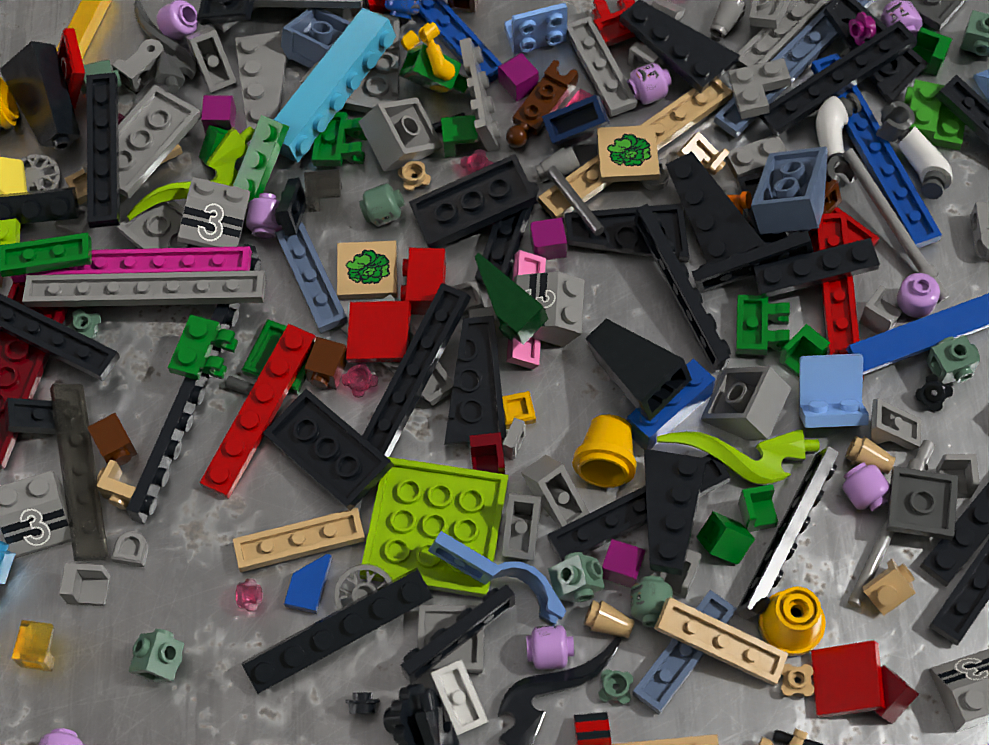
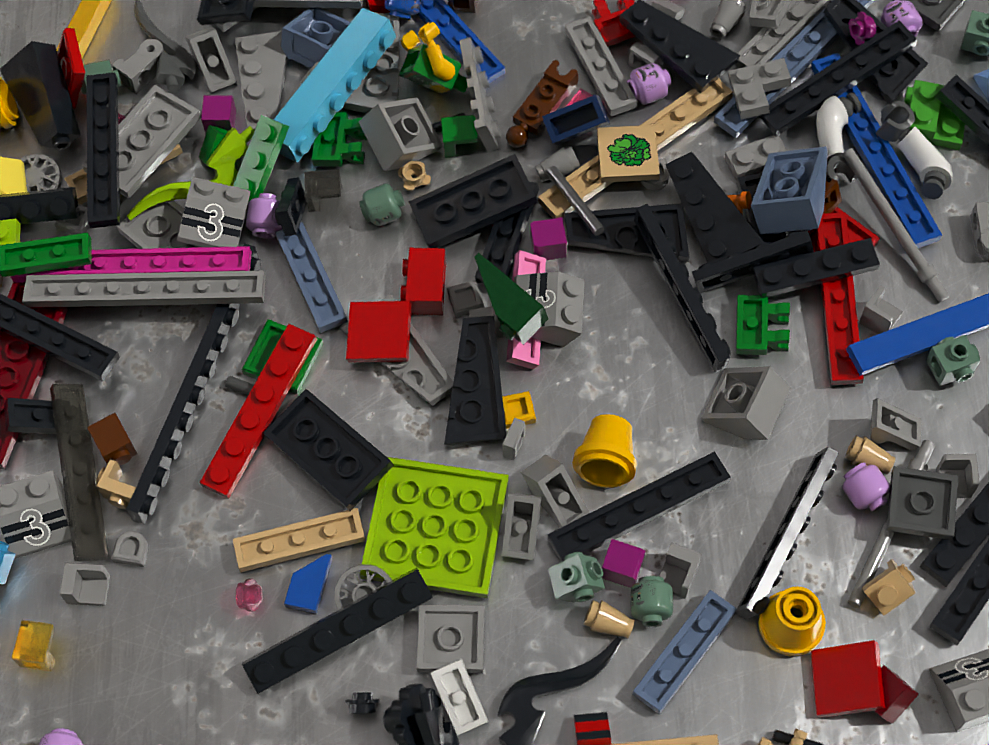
sand green plate [67,309,101,339] -> none
sand green brick [128,629,185,683] -> none
lavender head [157,0,198,40] -> none
green plate [168,314,238,381] -> none
reddish brown brick [304,337,348,390] -> none
tan tile [337,240,398,300] -> none
clear pink plate [342,363,378,398] -> none
black plate [362,283,471,457] -> none
black plate [400,584,515,684] -> none
medium blue piece [428,531,566,626] -> none
clear pink plate [460,149,494,175] -> none
dark red panel [469,432,505,474] -> none
magenta piece [498,53,539,102] -> none
light blue bracket [504,3,568,54] -> none
lavender head [526,625,574,670] -> none
black slope [585,318,692,421] -> none
sand green plate [598,669,633,705] -> none
blue brick [626,358,716,450] -> none
black wing [644,449,706,576] -> none
tan plate [654,597,789,685] -> none
lime piece [656,430,820,485] -> none
bracket [677,131,730,175] -> none
green panel [696,511,755,564] -> none
green panel [738,484,779,532] -> none
green panel [779,324,830,377] -> none
tan plate [781,664,815,697] -> none
light blue bracket [799,354,869,428] -> none
lavender head [897,273,940,318] -> none
green panel [912,27,952,77] -> none
black plate [915,374,953,411] -> none

